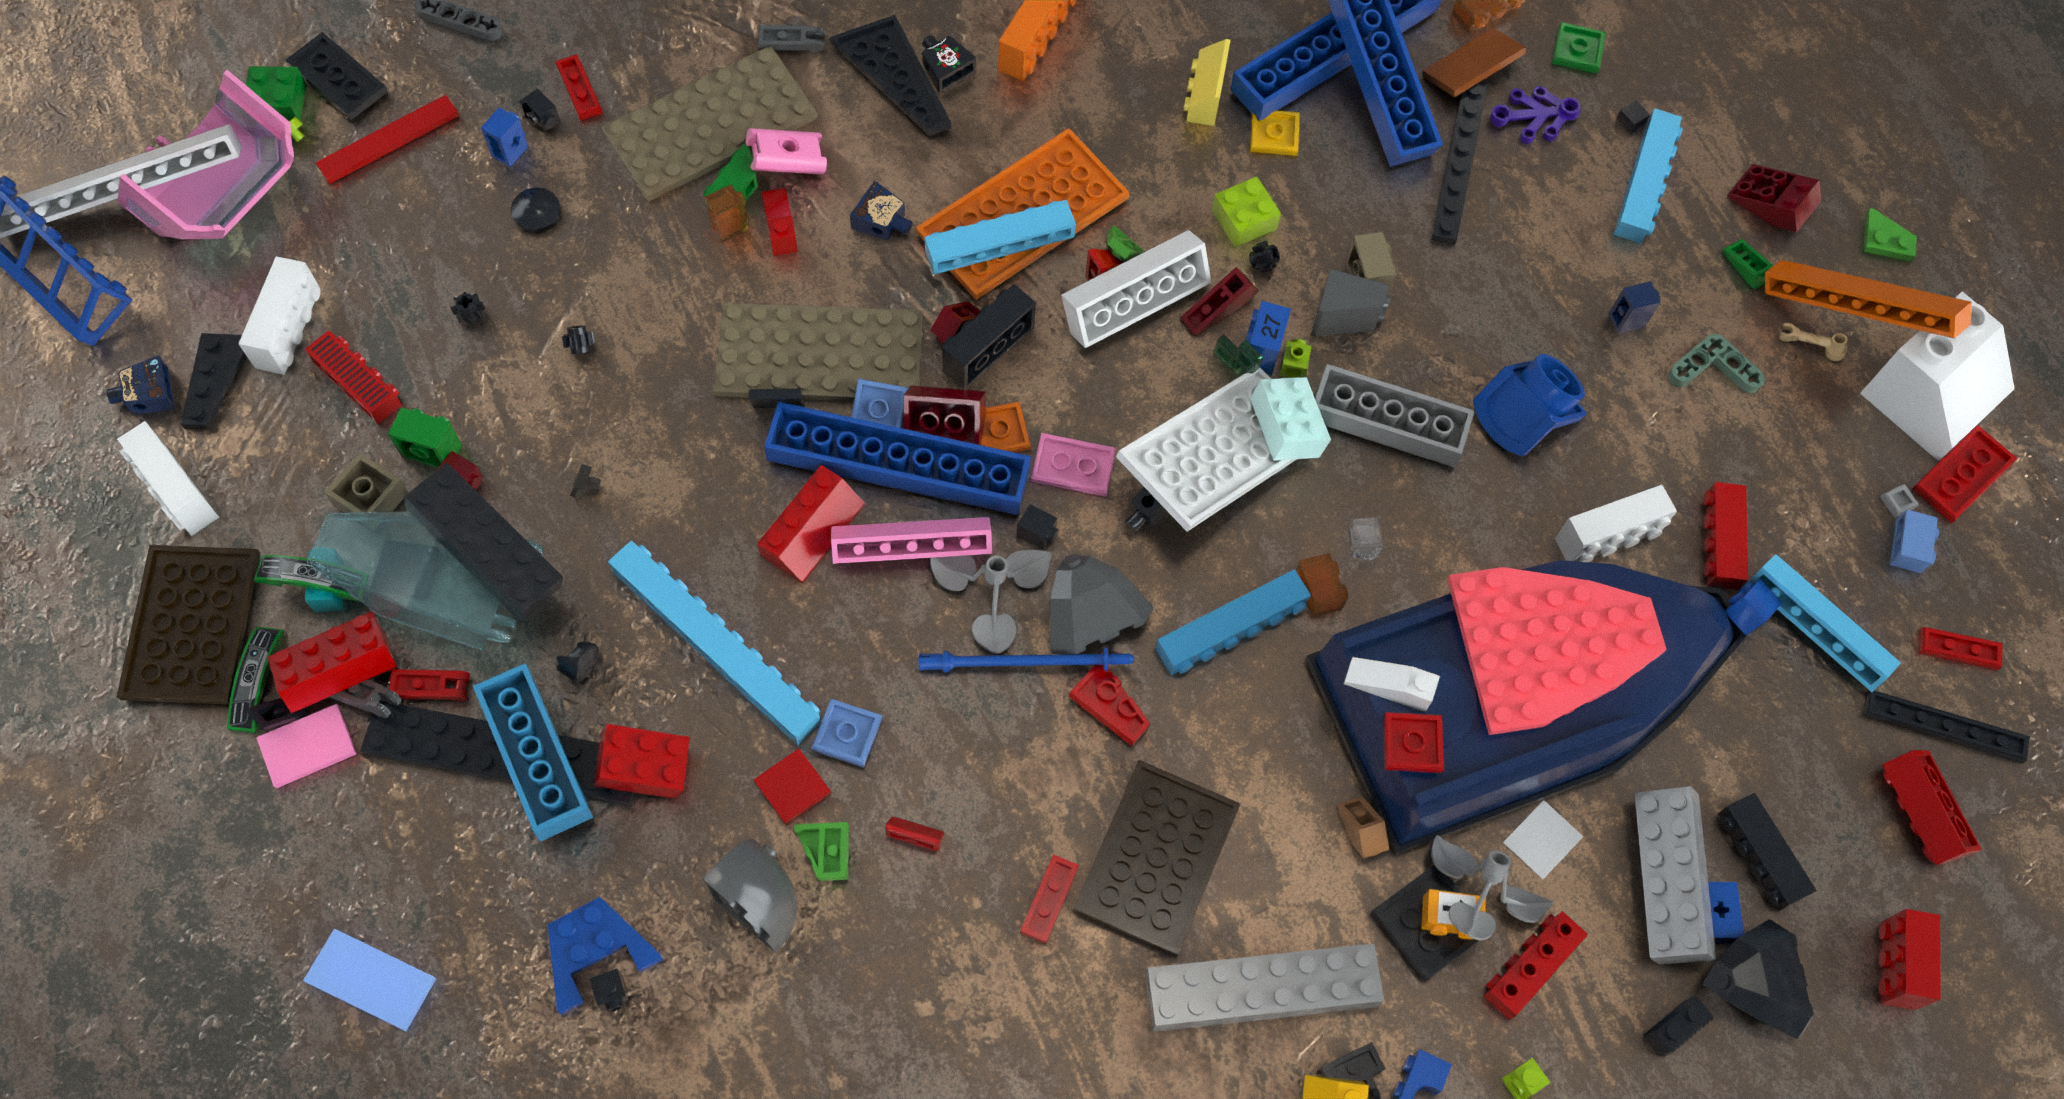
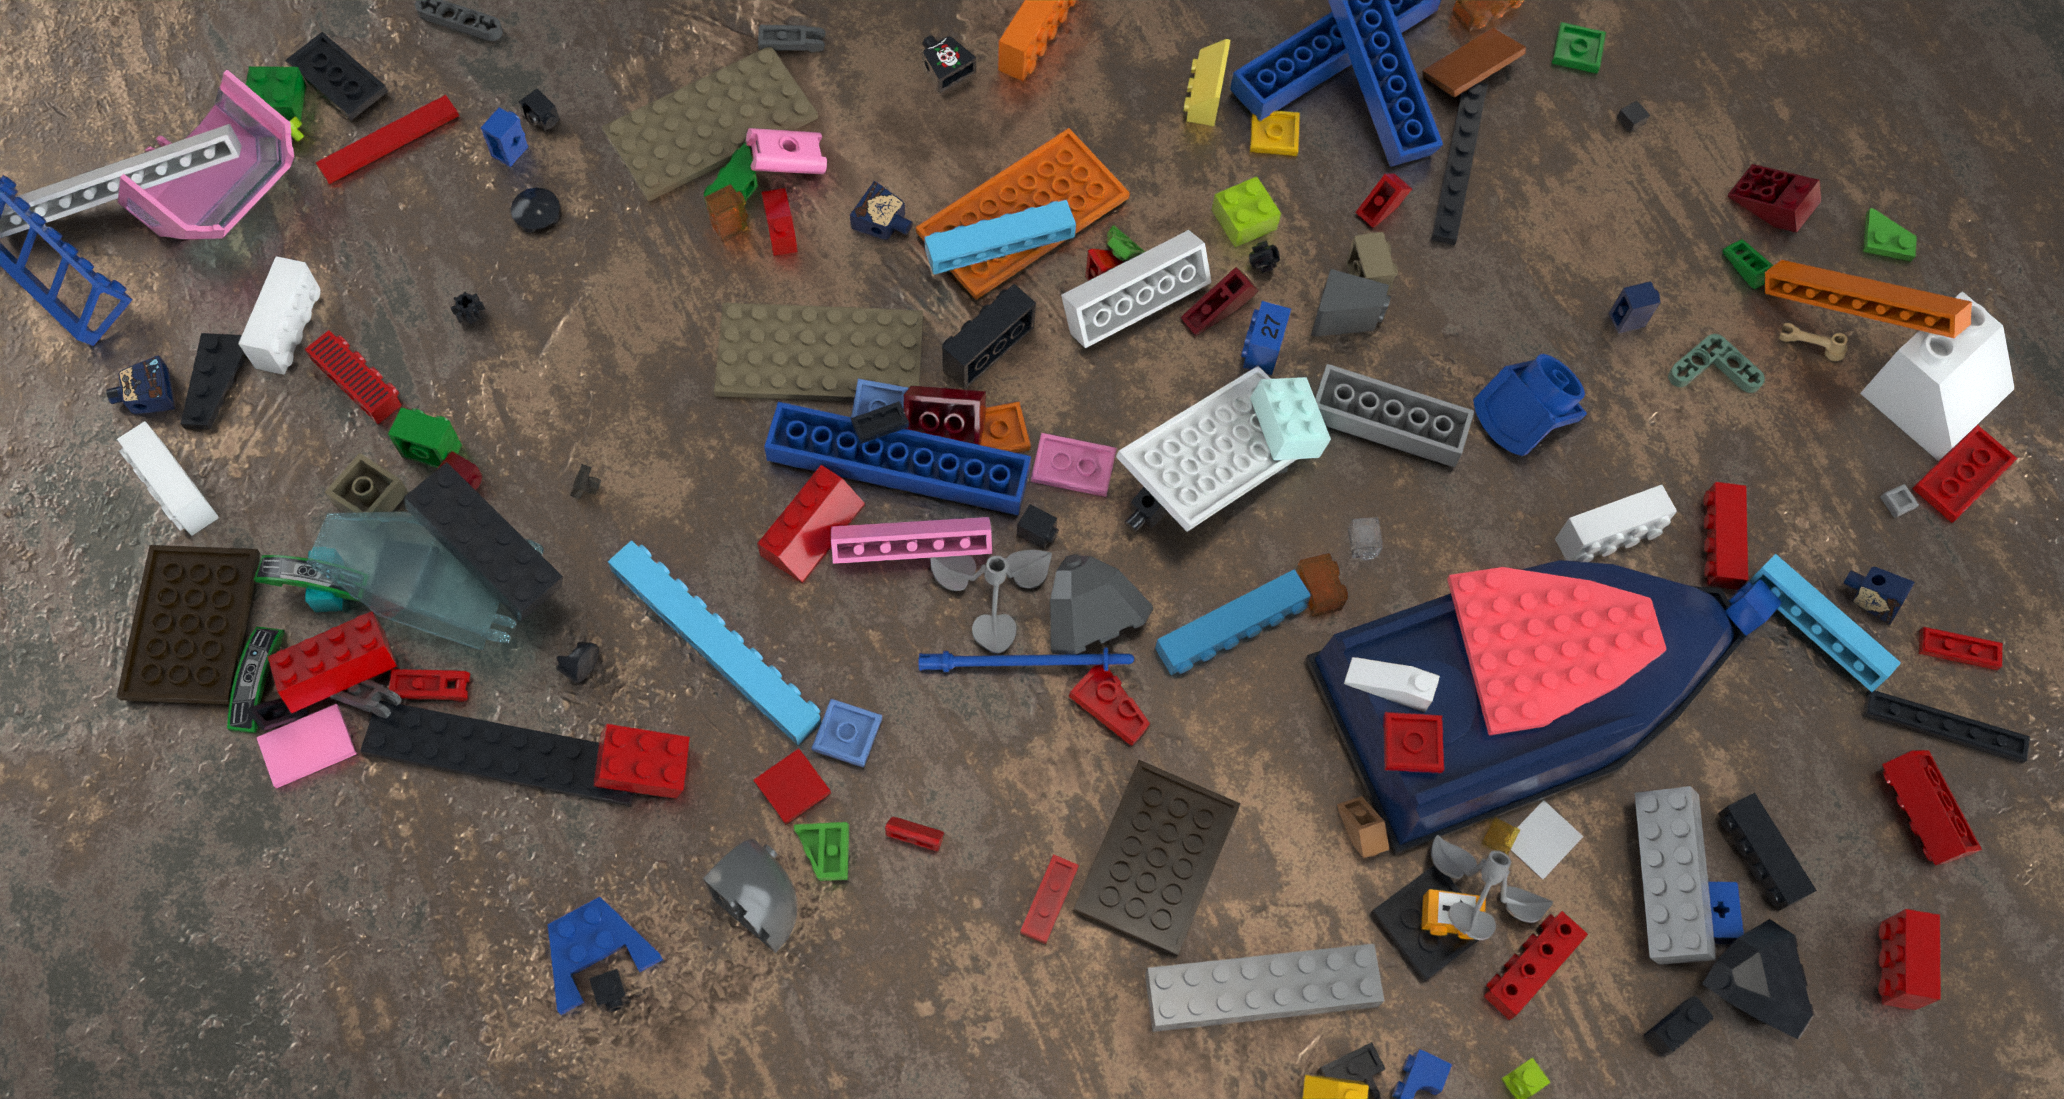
light blue tile [303,929,436,1032] -> none
dark azure brick [473,663,594,842] -> none
red tile [555,54,603,121] -> none
black gear [562,325,595,354] -> none
black tile [749,388,805,408] -> none
black wing [830,15,951,136] -> none
dark red slope [930,301,980,344] -> none
clear green tile [1214,334,1263,374] -> none
lime brick [1279,339,1312,378] -> none
dark purple plant [1490,86,1581,144] -> none
medium azure brick [1613,108,1683,243] -> none
medium blue brick [1890,509,1939,573] -> none
none -> black plate [851,401,909,444]
none -> red slope [1355,174,1412,228]
none -> clear yellow plate [1482,817,1520,856]
none -> dark blue torso [1843,567,1915,625]

